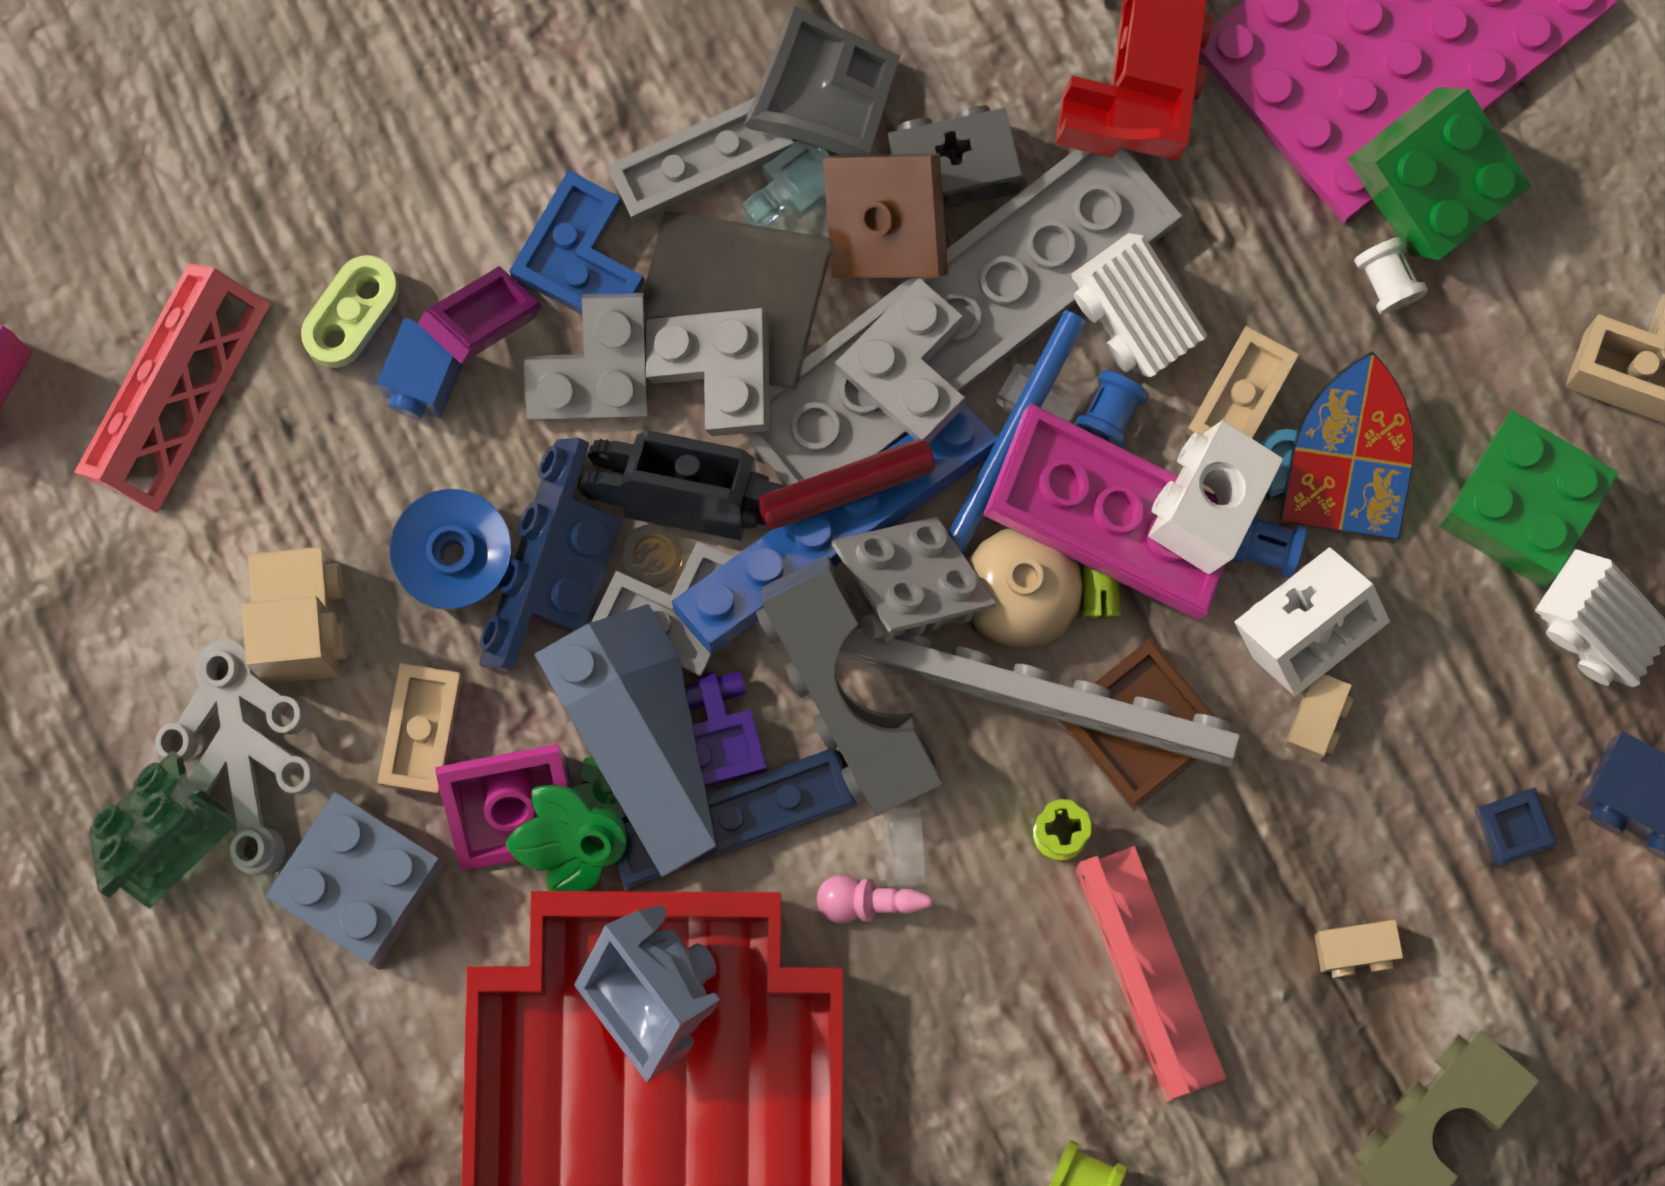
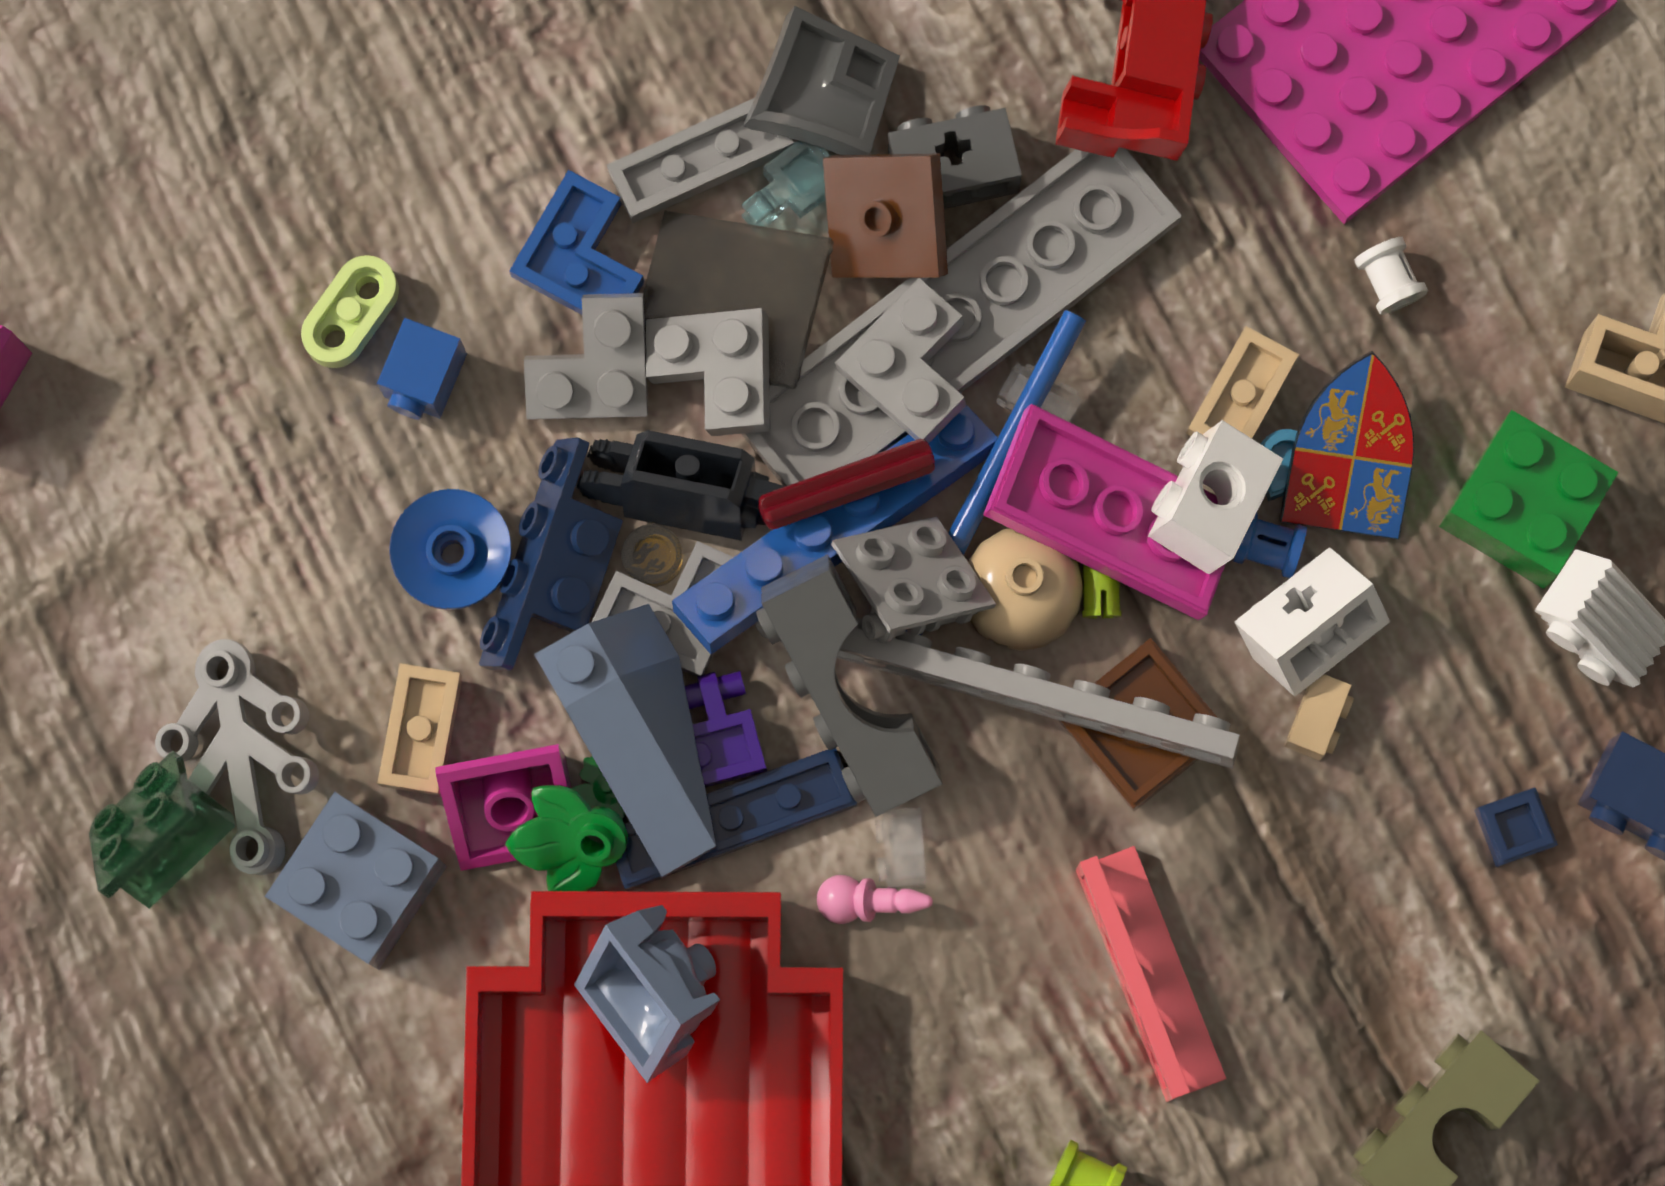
coral fence [74,263,270,513] -> none
tan brick [241,547,348,685] -> none
magenta tile [418,266,542,364] -> none
lime bush [1033,799,1091,861] -> none
white brick [1071,233,1207,377] -> none
blue bush [1075,370,1149,449] -> none
tan piece [1314,919,1403,978] -> none
green brick [1346,87,1532,260] -> none

